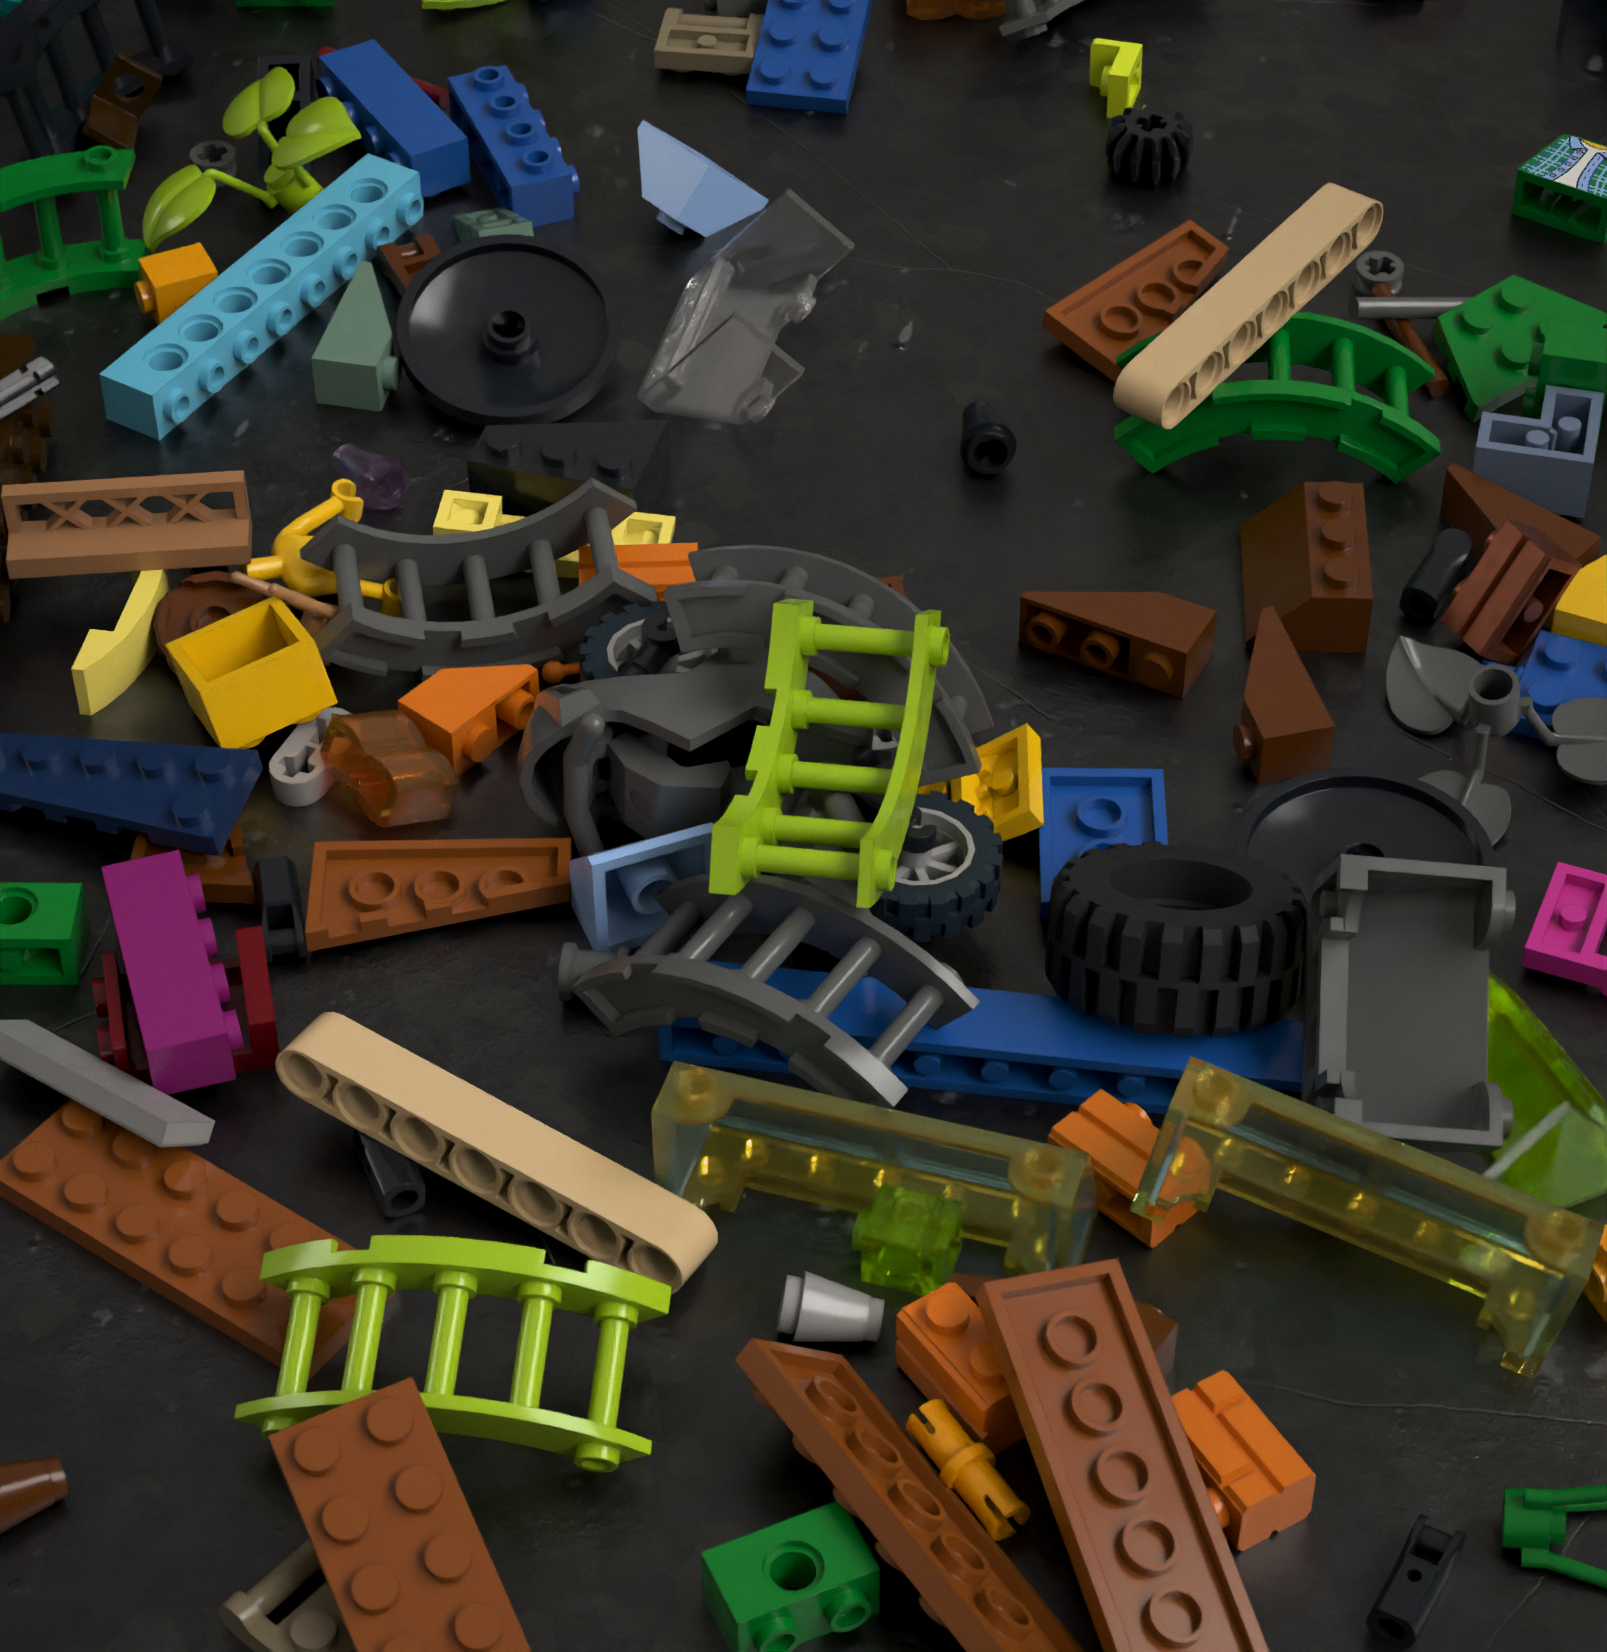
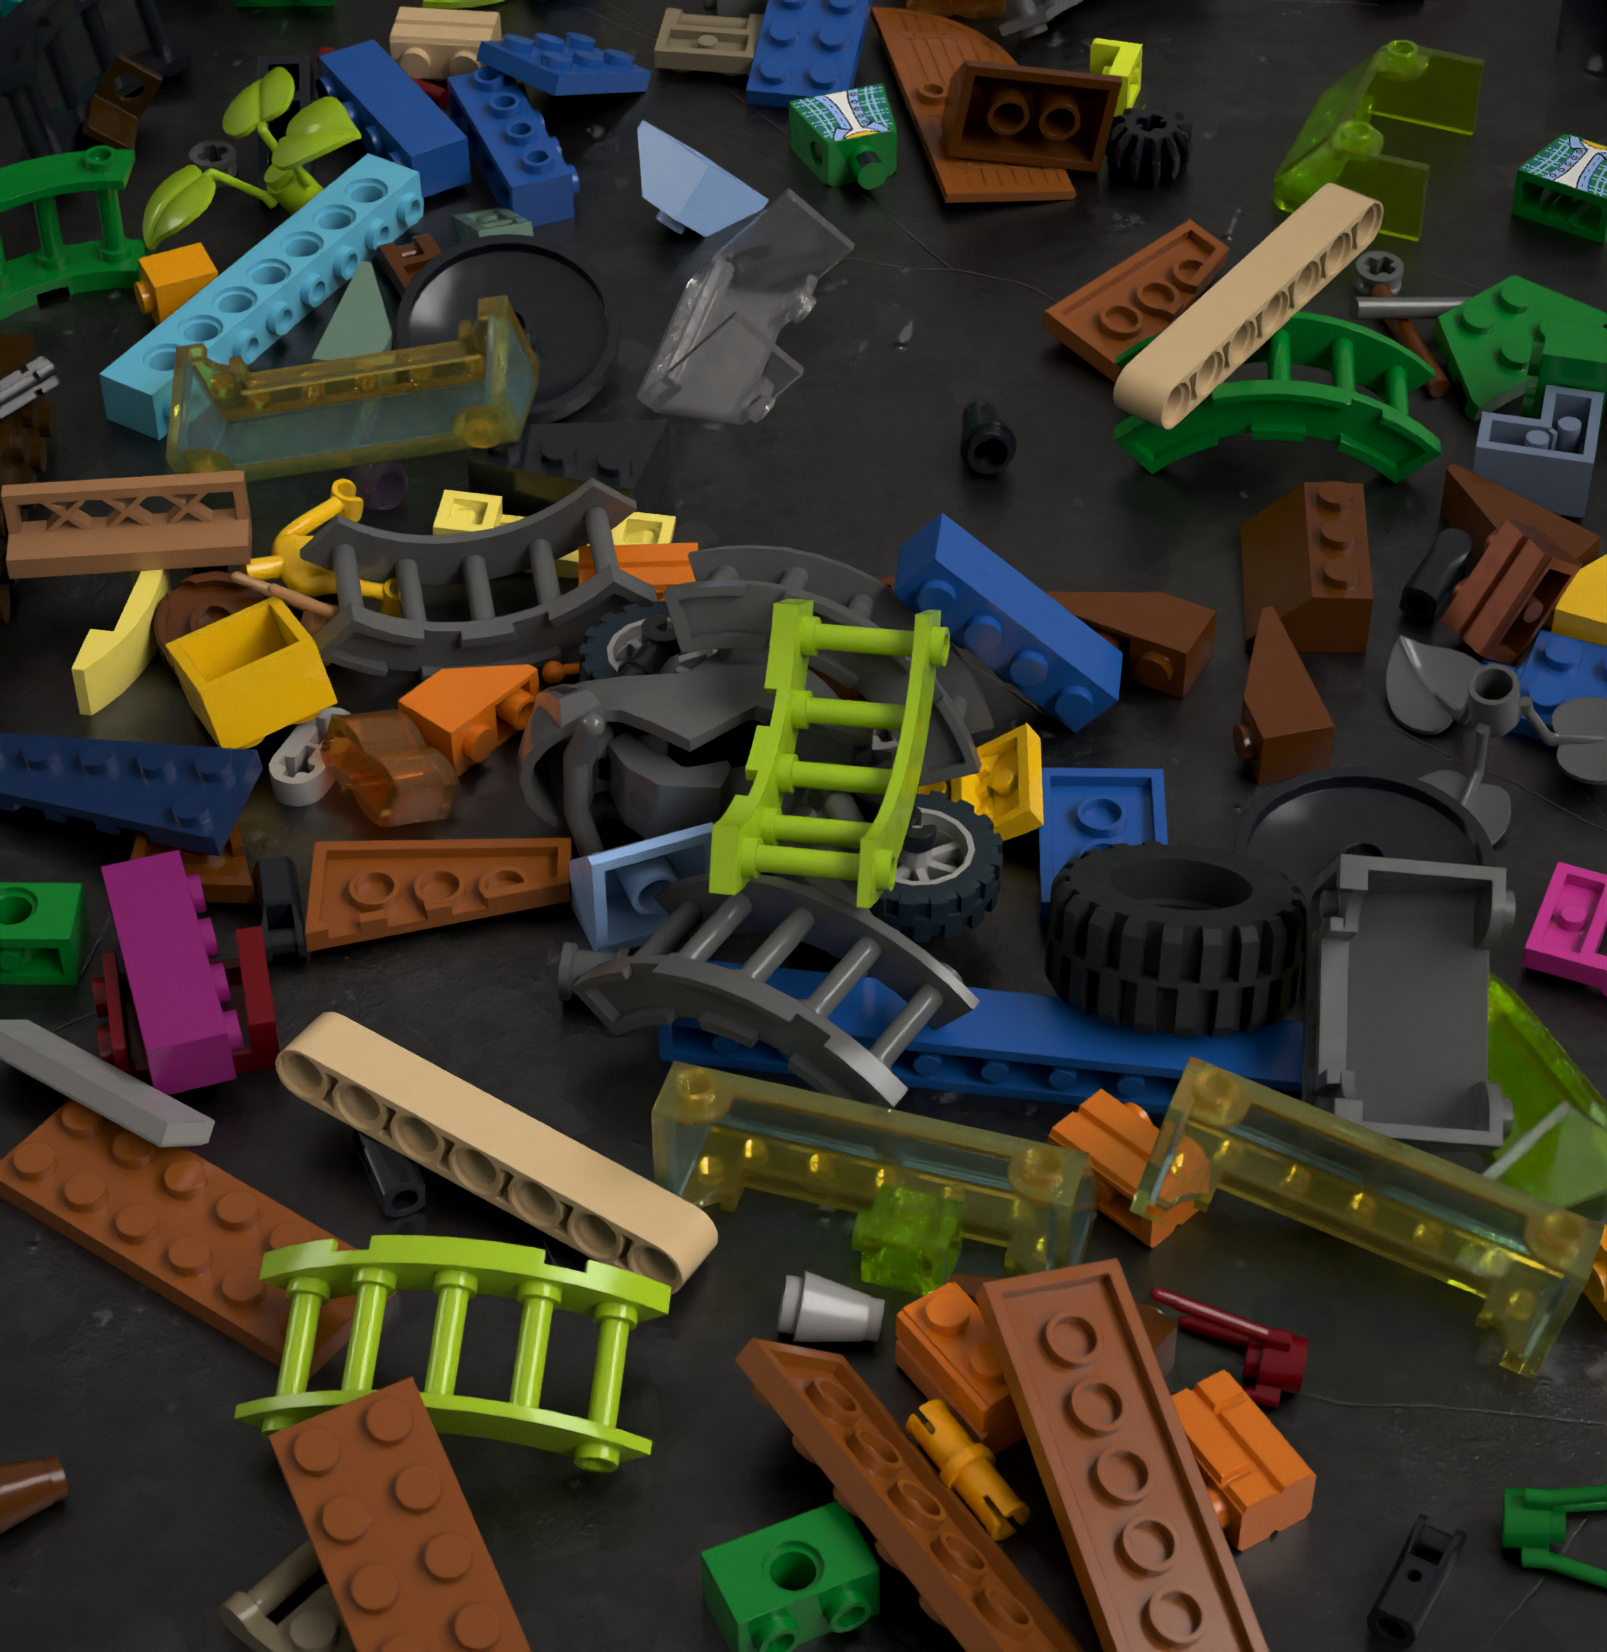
none -> clear yellow windscreen [166,295,539,482]
none -> tan brick [390,7,502,82]
none -> blue plate [476,32,652,96]
none -> green torso [789,83,897,189]
none -> dark orange door [870,7,1076,203]
none -> blue brick [893,513,1123,733]
none -> reddish brown slope [941,60,1122,172]
none -> dark red plant [1149,1286,1309,1408]
none -> clear neon green windscreen [1272,40,1485,242]

